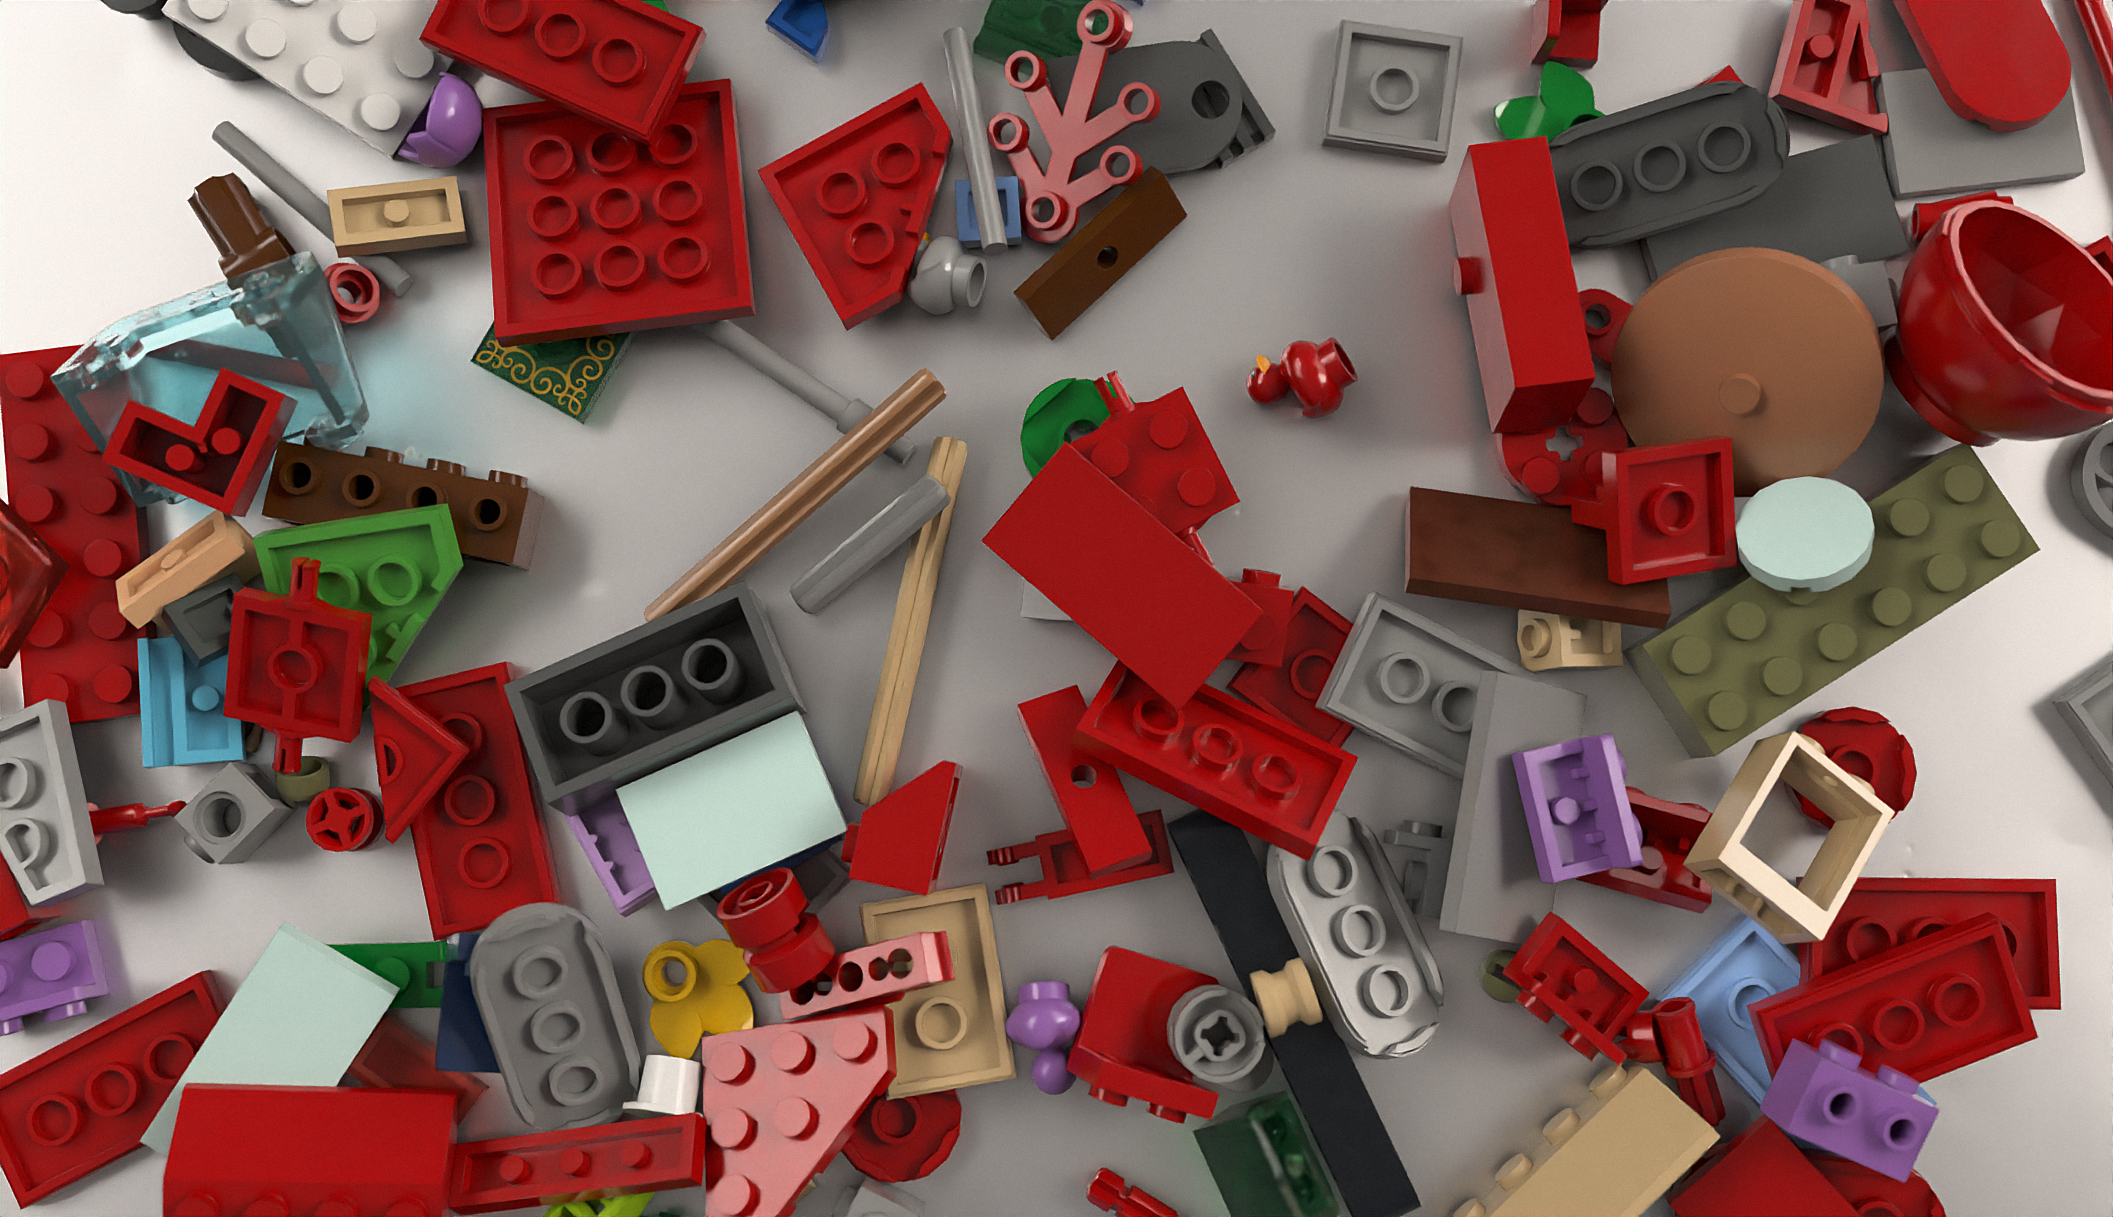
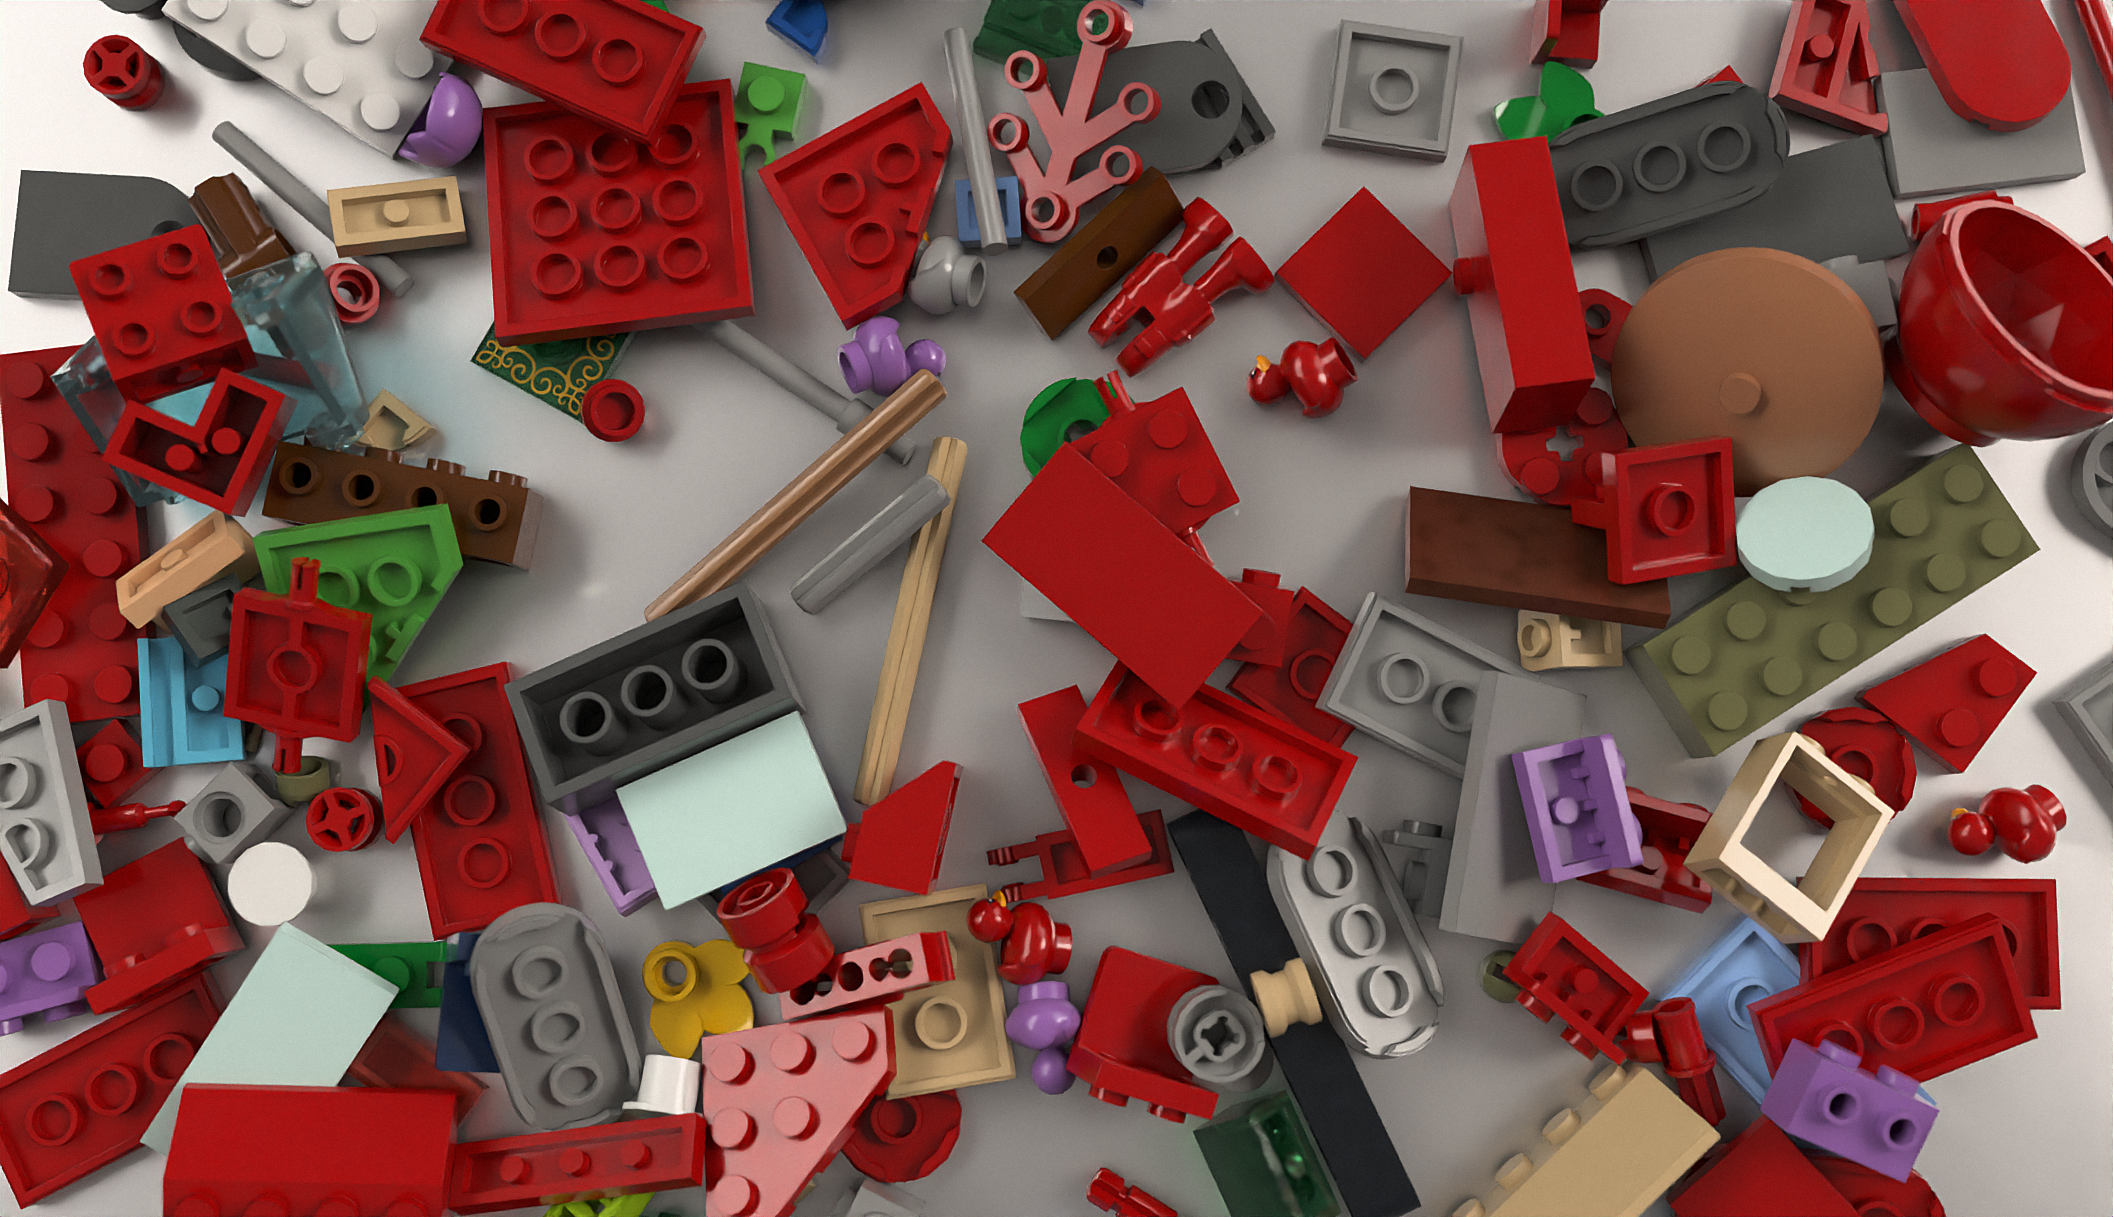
none -> dark grey tile [8,169,210,301]
none -> red bracket [69,224,259,404]
none -> red bracket [72,837,246,1015]
none -> red plate [76,718,165,808]
none -> red wheel [83,34,166,112]
none -> white piece [228,842,318,926]
none -> tan tile [343,388,437,453]
none -> red plate [580,379,645,442]
none -> bright green plate [734,62,808,173]
none -> medium lavender animal [837,316,946,397]
none -> red animal [966,890,1072,986]
none -> red piece [1087,197,1275,378]
none -> red tile [1274,186,1453,364]
none -> red wing [1853,633,2037,774]
none -> red animal [1947,784,2067,864]

